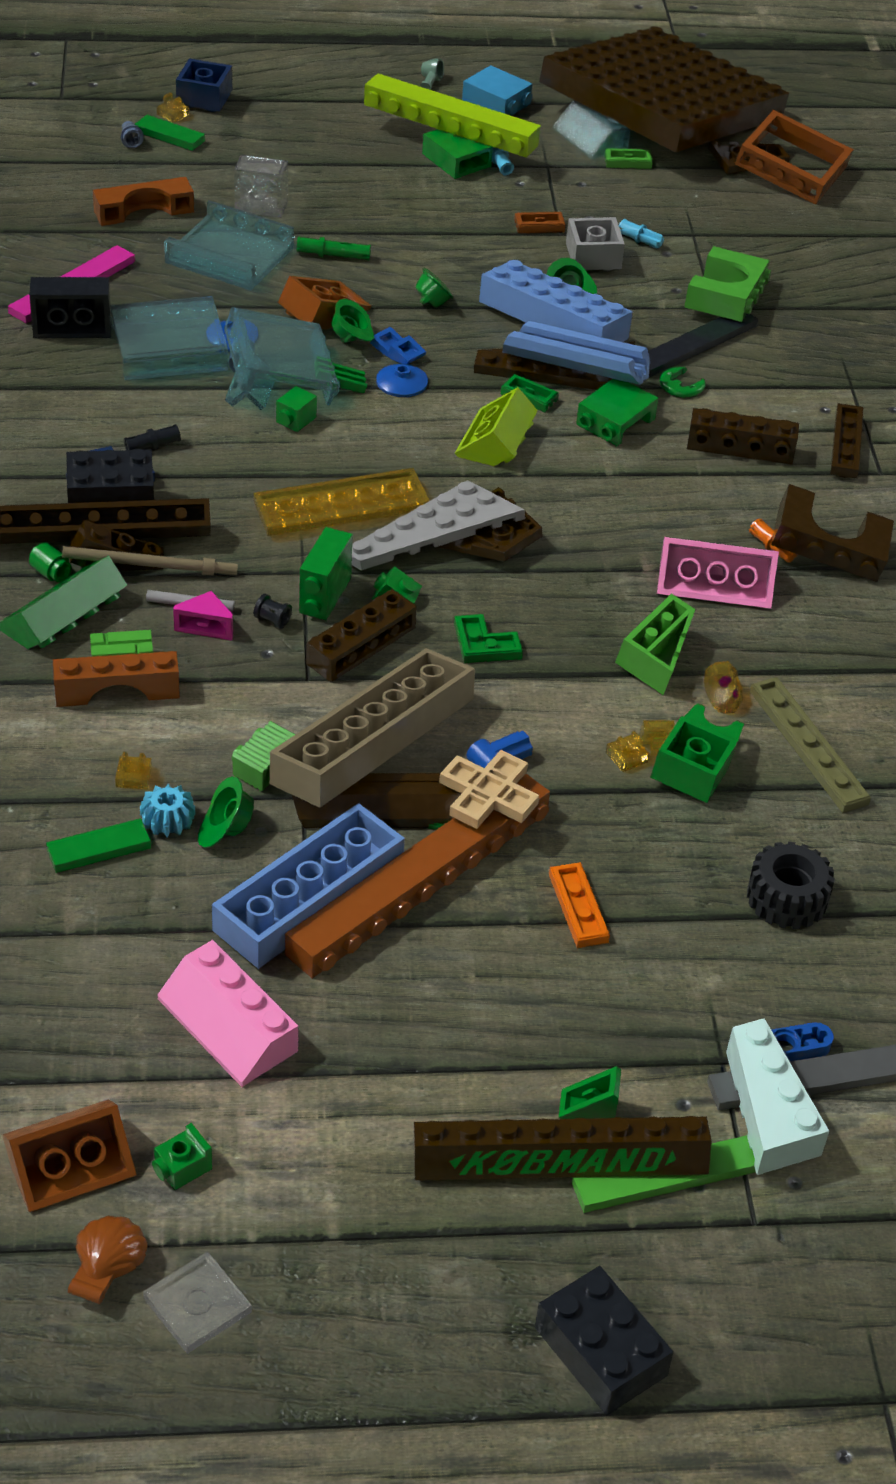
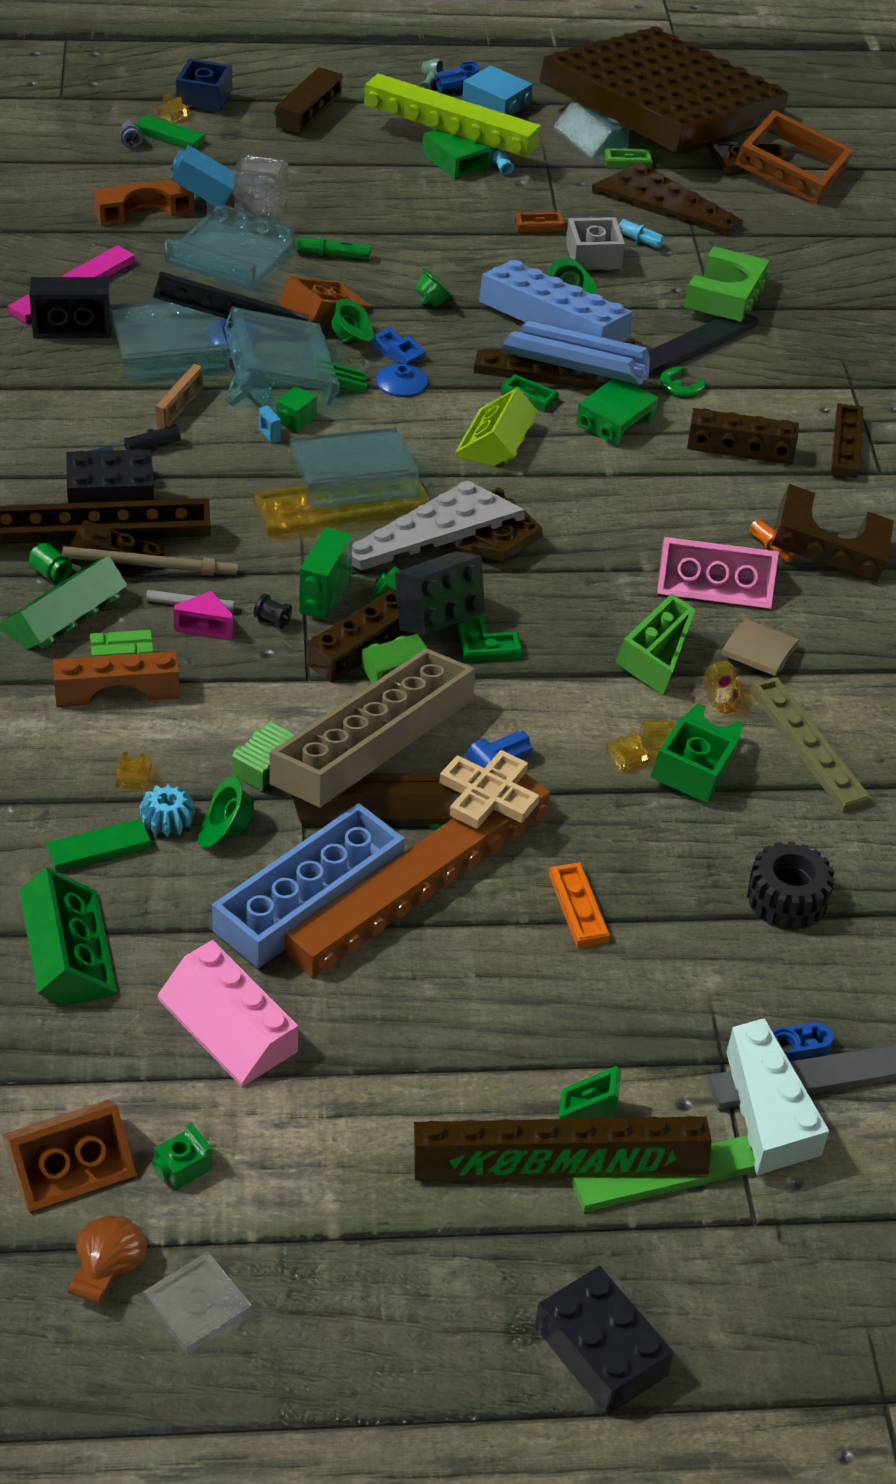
none -> green slope [19,867,118,1005]
none -> black tile [153,271,309,340]
none -> medium nougat tile [156,364,204,429]
none -> dark azure brick [170,145,238,209]
none -> dark azure tile [259,405,281,444]
none -> dark brown brick [274,67,343,134]
none -> clear light blue panel [290,427,419,509]
none -> bright green brick [362,634,427,684]
none -> black brick [395,551,486,635]
none -> blue piece [435,61,479,93]
none -> dark brown wing [592,162,743,236]
none -> dark tan slope [721,619,799,676]

